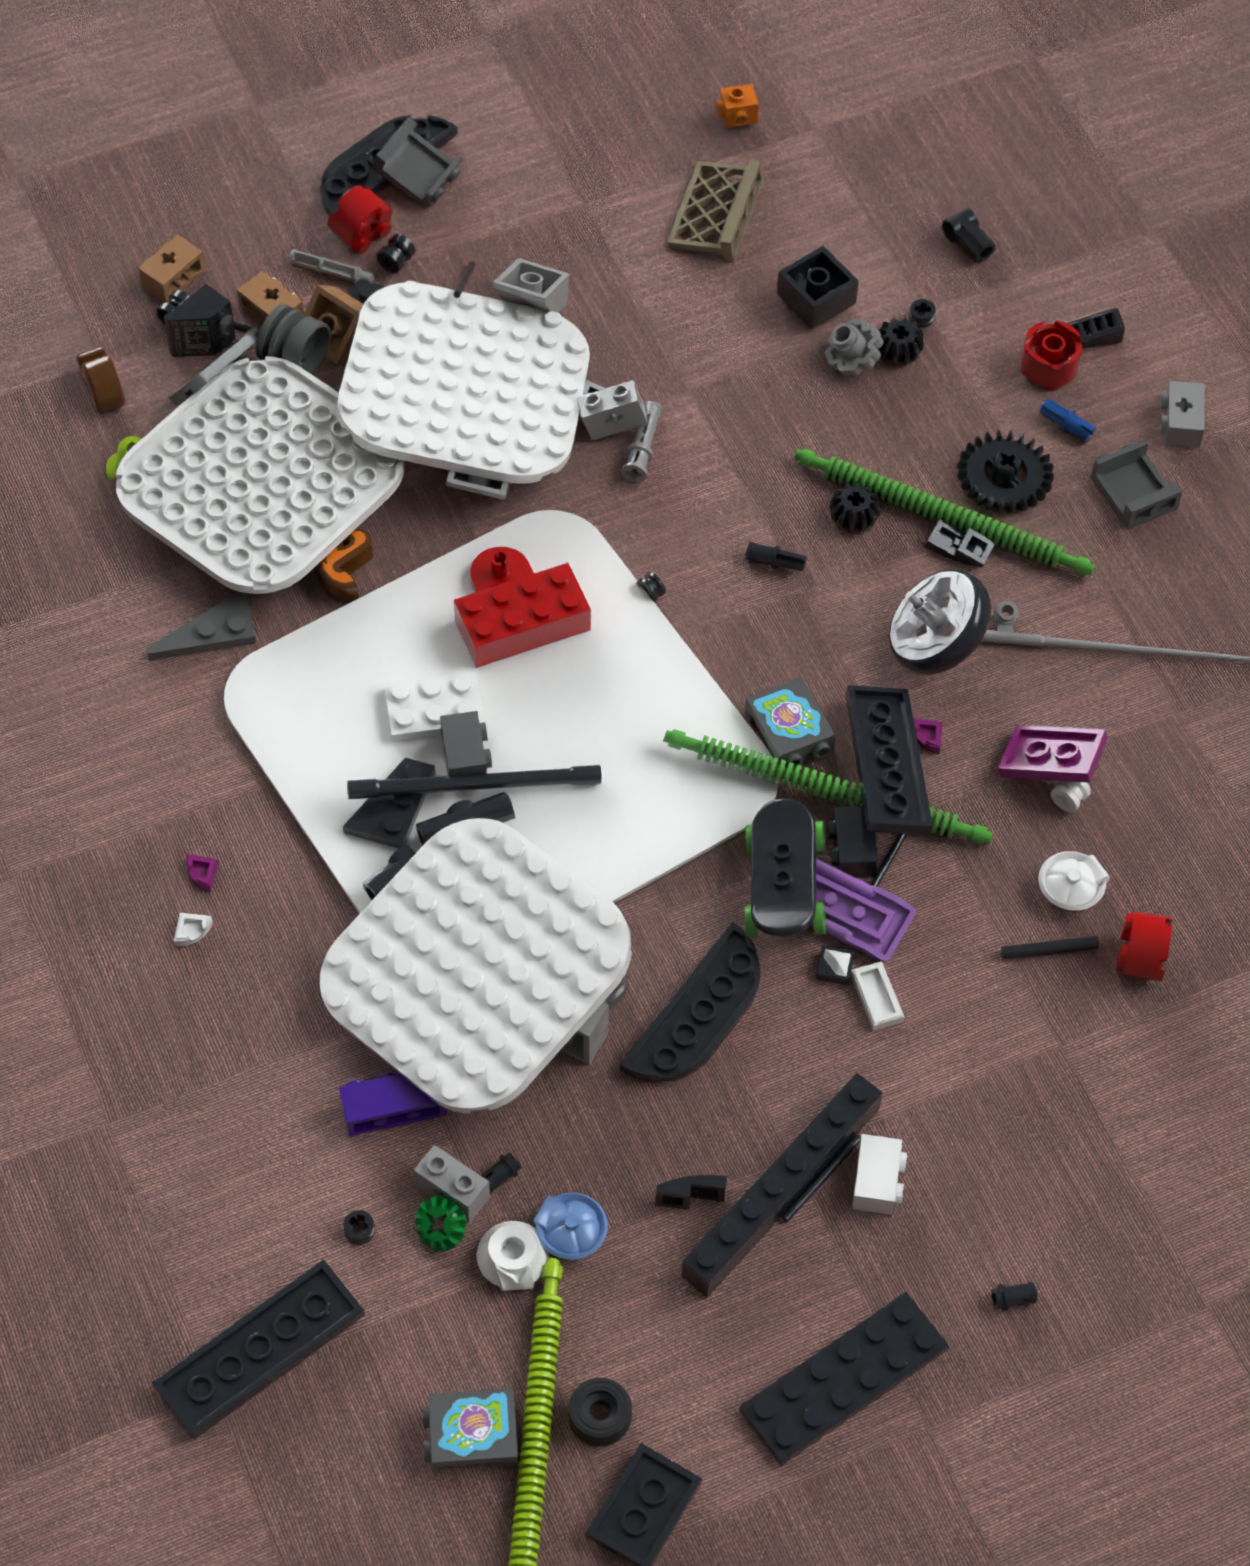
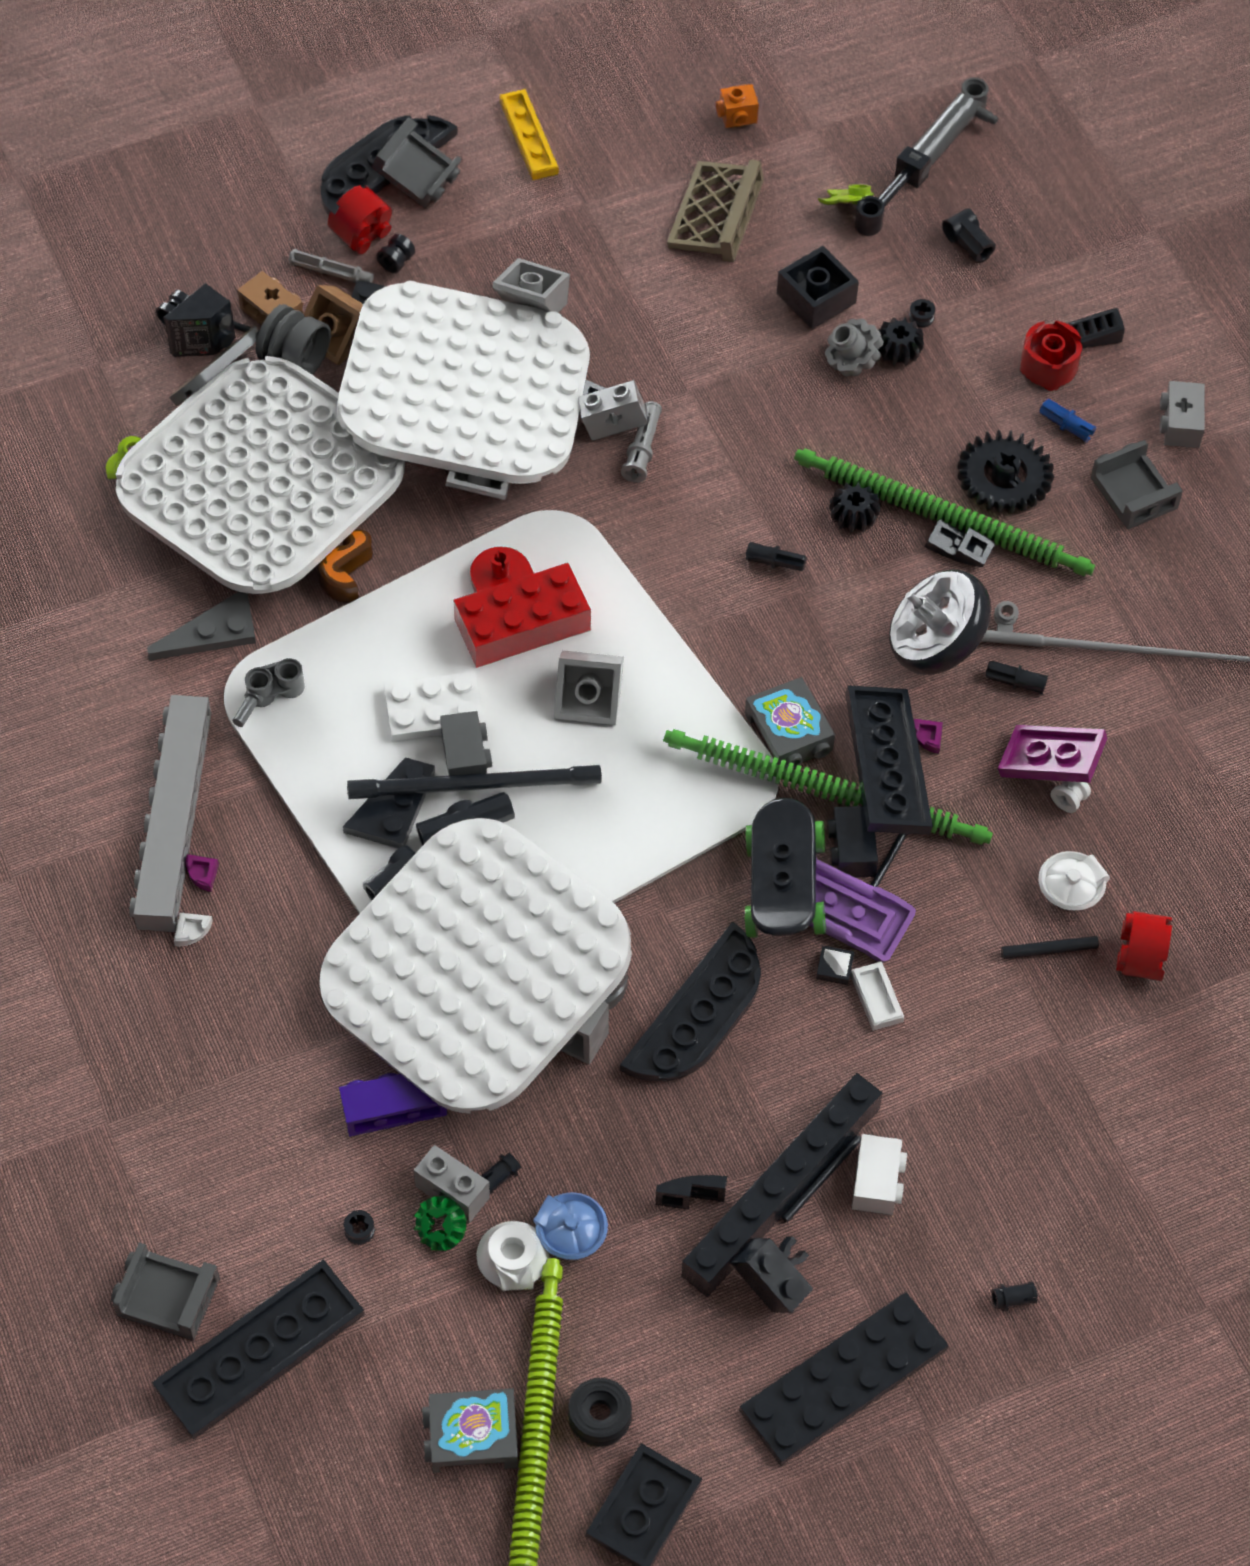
reddish brown animal [76,347,125,413] -> none
medium nougat brick [138,235,206,302] -> none
black axle [453,261,476,298] -> none
black bush [636,572,666,602] -> none
none -> dark grey panel [111,1242,220,1341]
none -> light grey brick [129,695,211,932]
none -> dark grey beam [232,658,305,727]
none -> yellow tile [499,89,559,181]
none -> light grey slope [554,650,624,725]
none -> black brick [730,1236,813,1313]
none -> lime plate [818,184,874,205]
none -> piece [855,78,999,236]
none -> black axle [985,661,1048,695]

